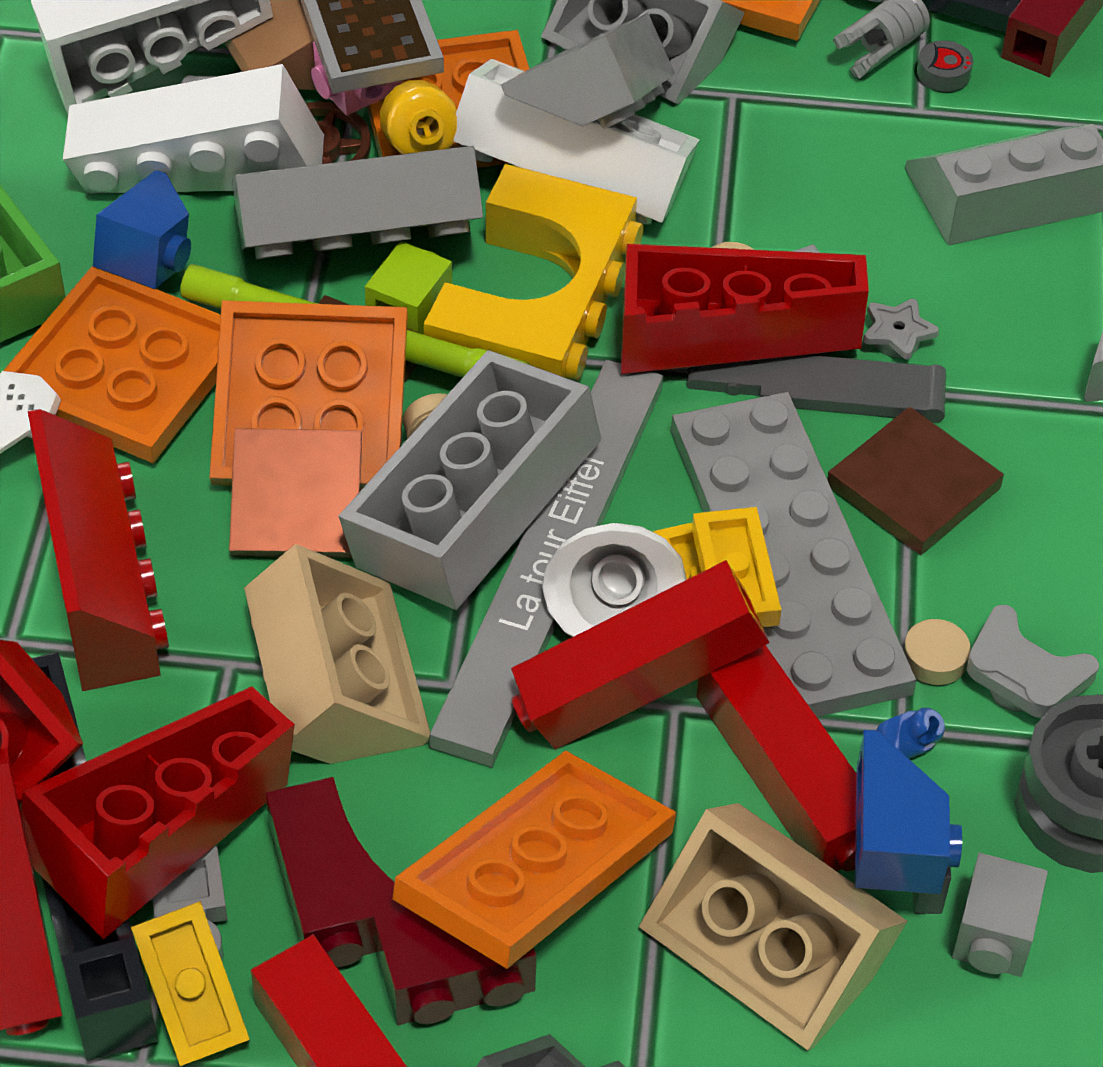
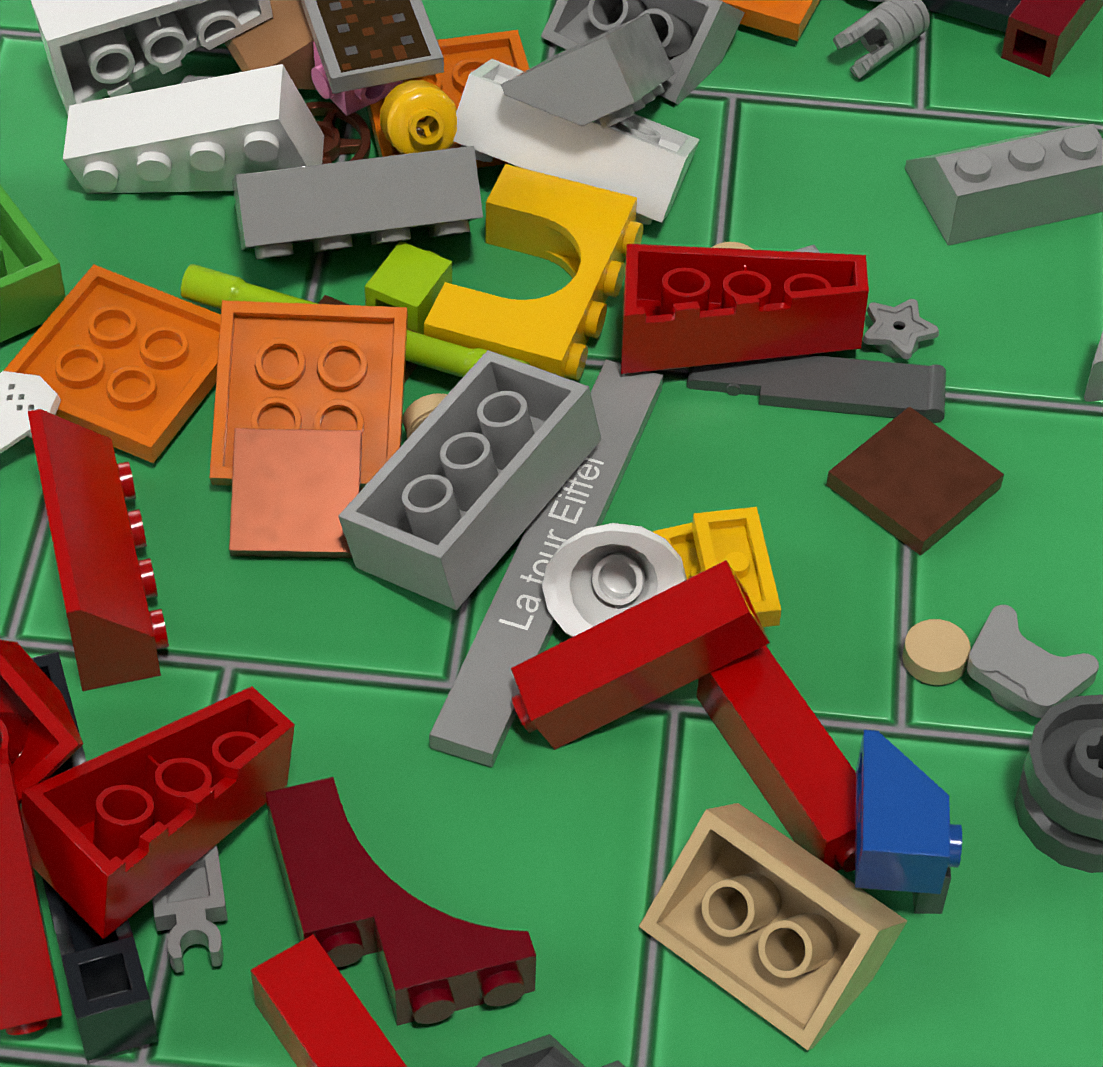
blue slope [93,170,191,289] -> none
yellow plate [131,901,250,1066] -> none
tan slope [244,544,430,764] -> none
orange plate [392,751,677,969] -> none
light grey plate [671,392,916,717] -> none
blue arm [875,707,945,759] -> none
dark grey tile [916,40,973,92] -> none
light grey brick [952,852,1048,977] -> none

